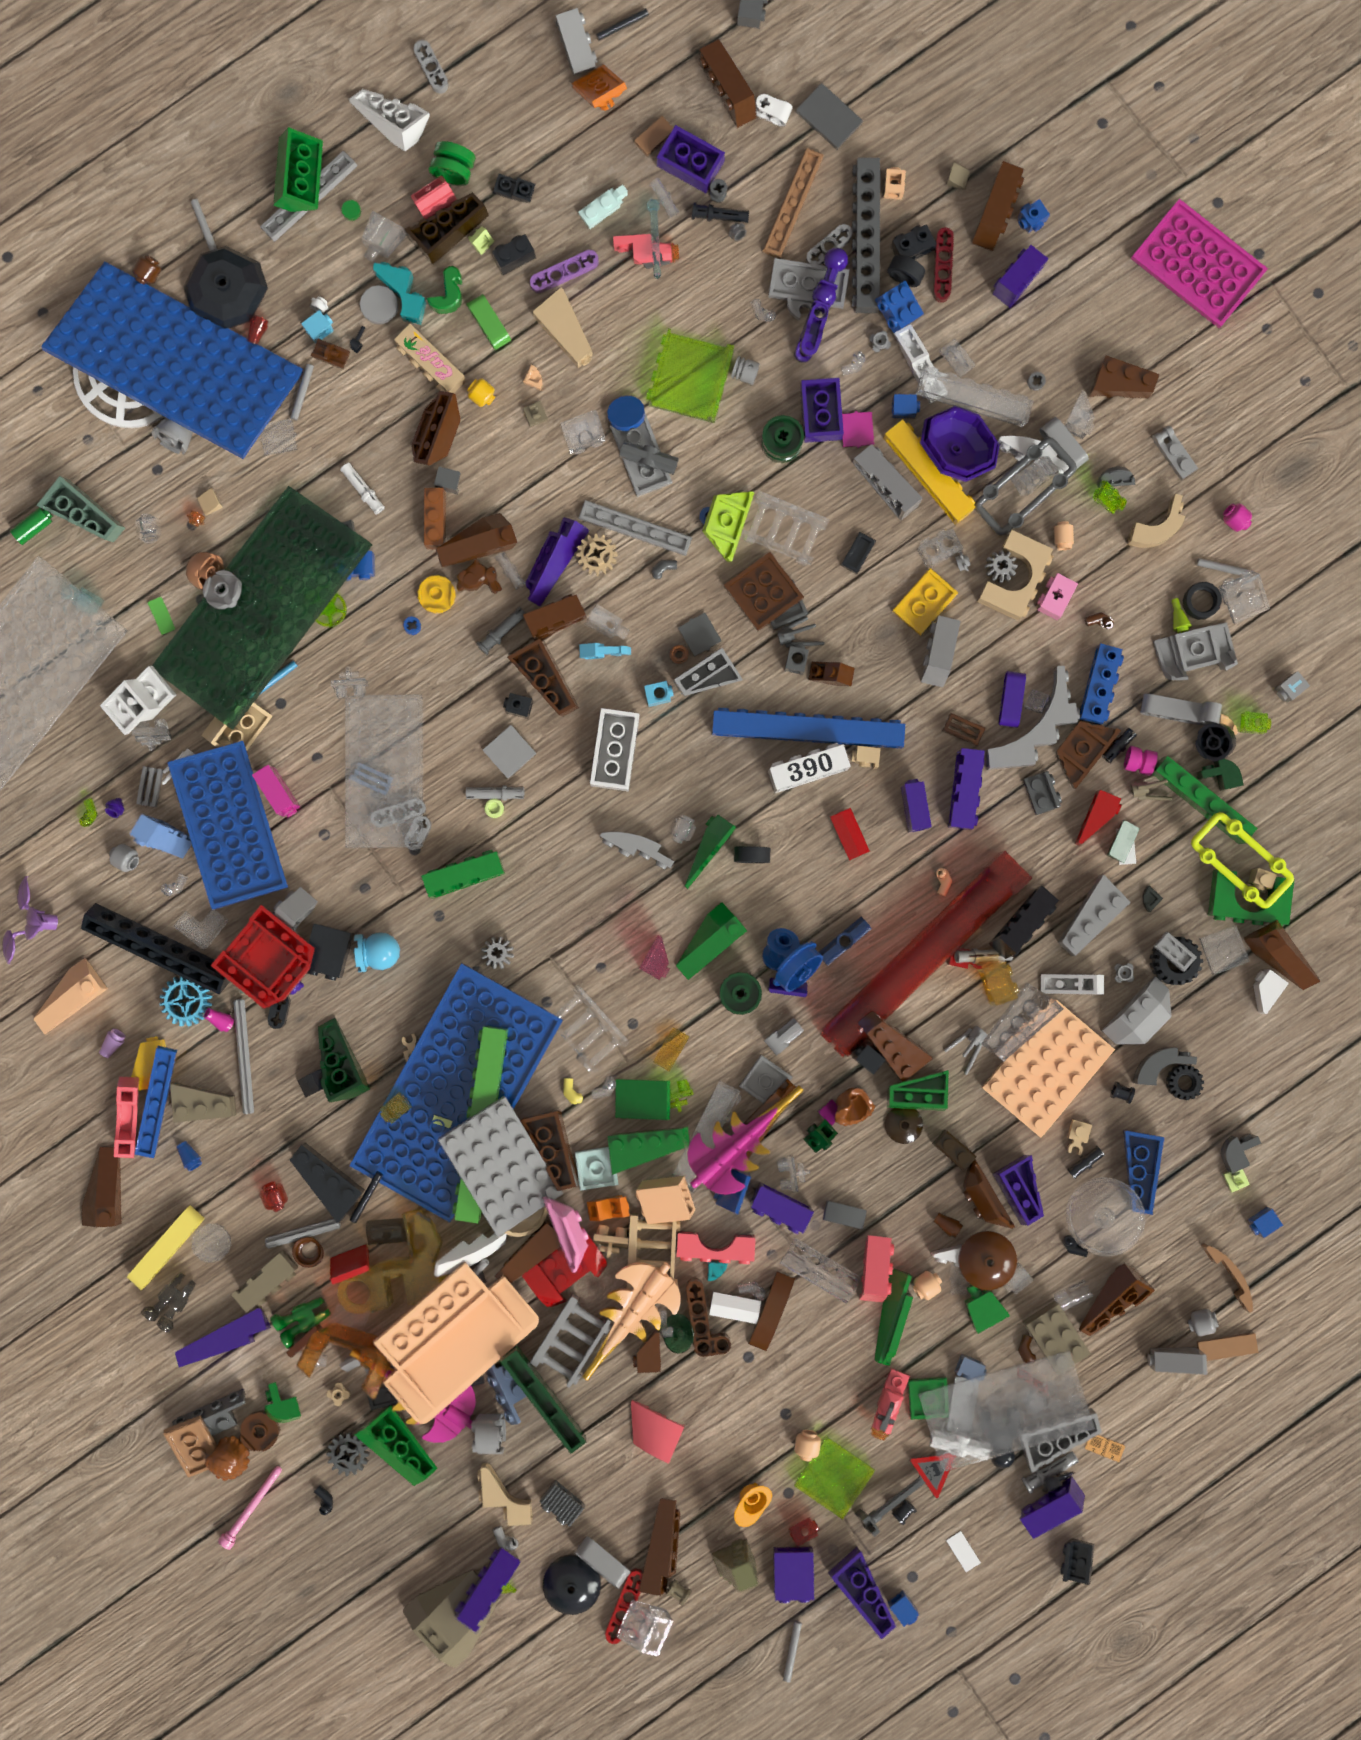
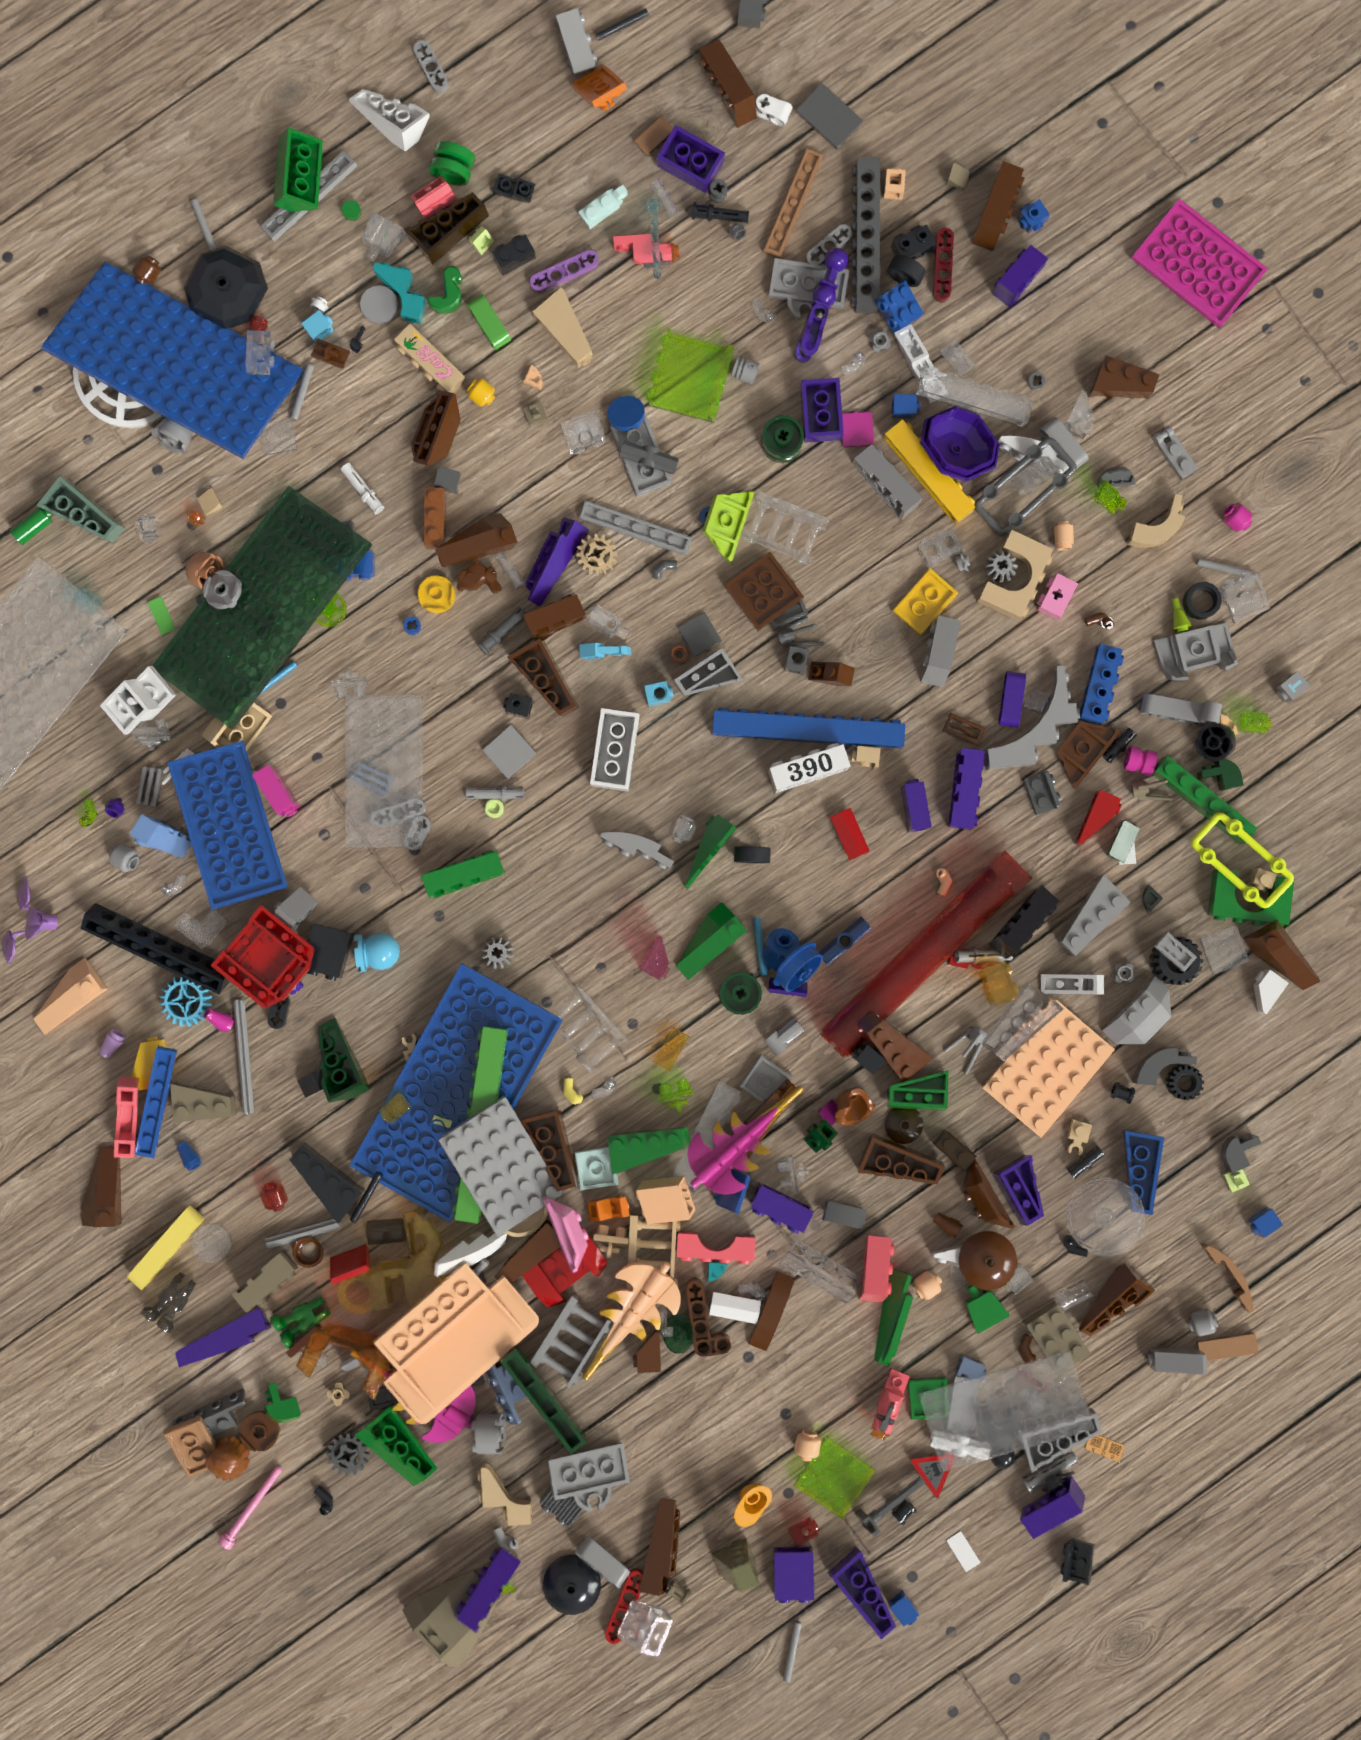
green tile [615,1079,670,1120] -> none
coral slope [631,1400,684,1464] -> none
black tile [841,532,876,575] -> none
none -> clear brick [245,330,275,375]
none -> light grey plate [547,1442,630,1512]
none -> dark azure bar [753,918,768,976]
none -> reddish brown wedge [857,1133,945,1185]

